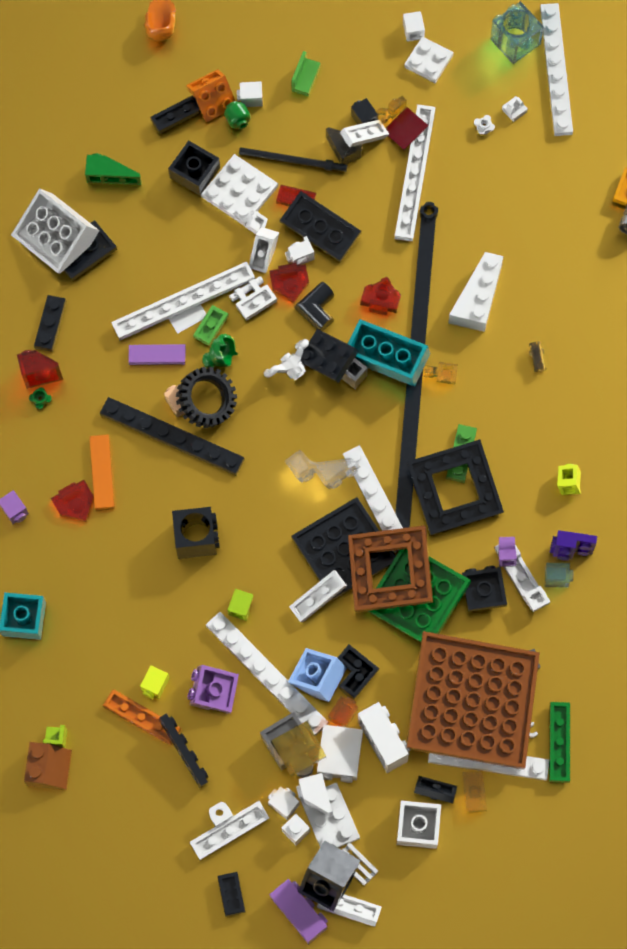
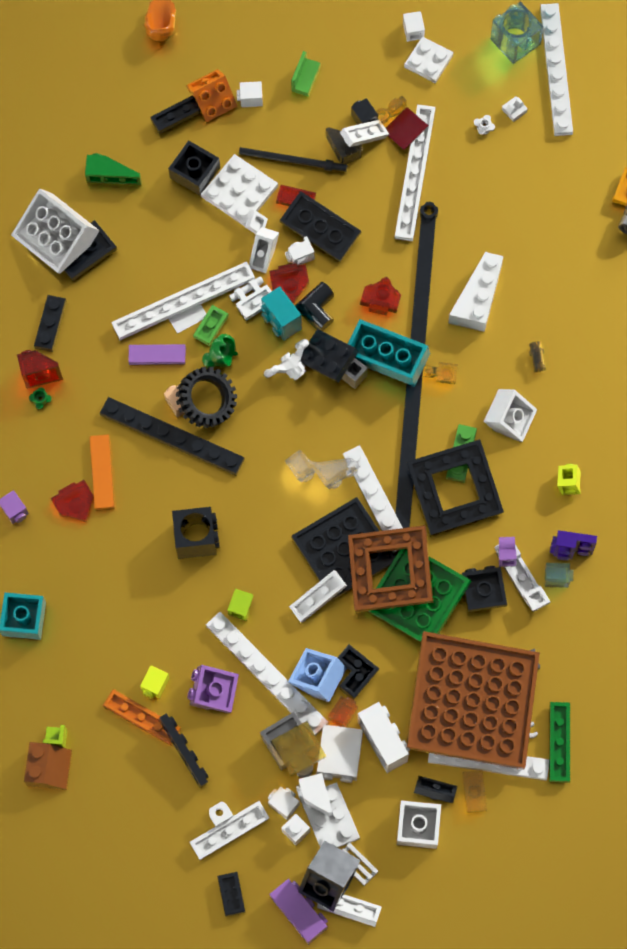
green head [224,101,251,129] -> none
none -> teal brick [260,286,302,341]
none -> white slope [484,389,537,442]

